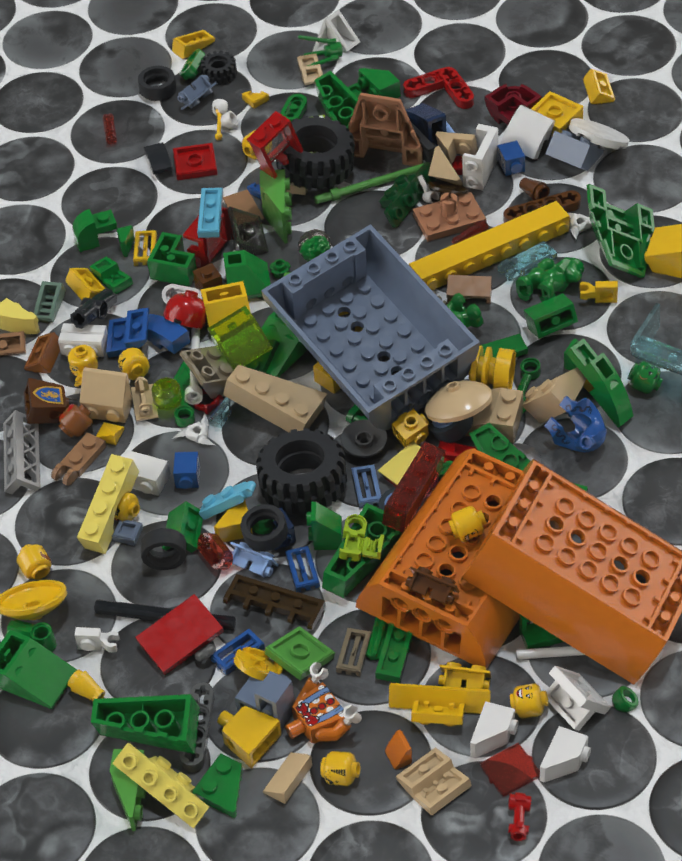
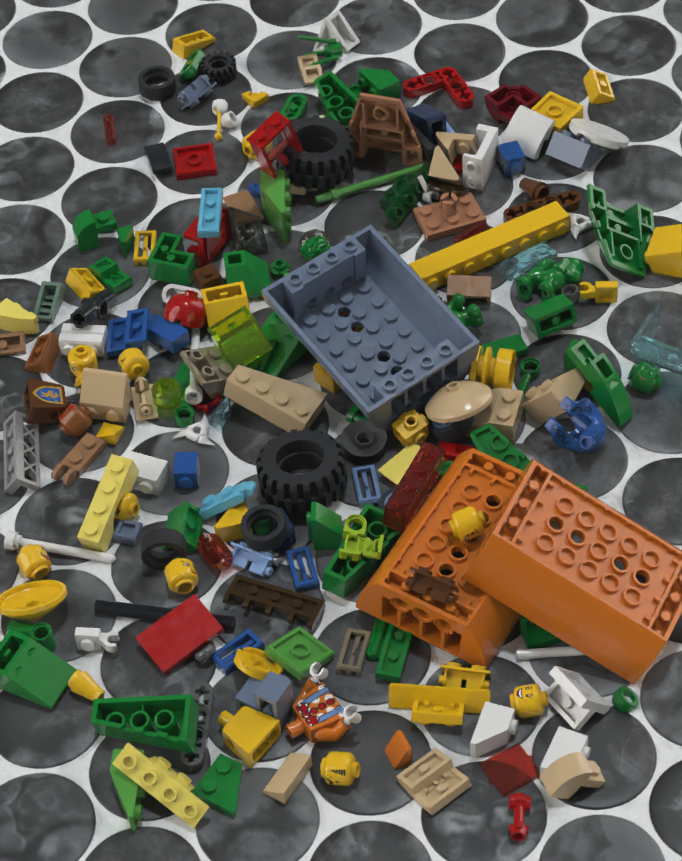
none -> white piece [4,531,116,563]
none -> yellow head [164,558,199,594]
none -> tan brick [540,752,606,799]
none -> dark grey hinge [561,284,580,303]

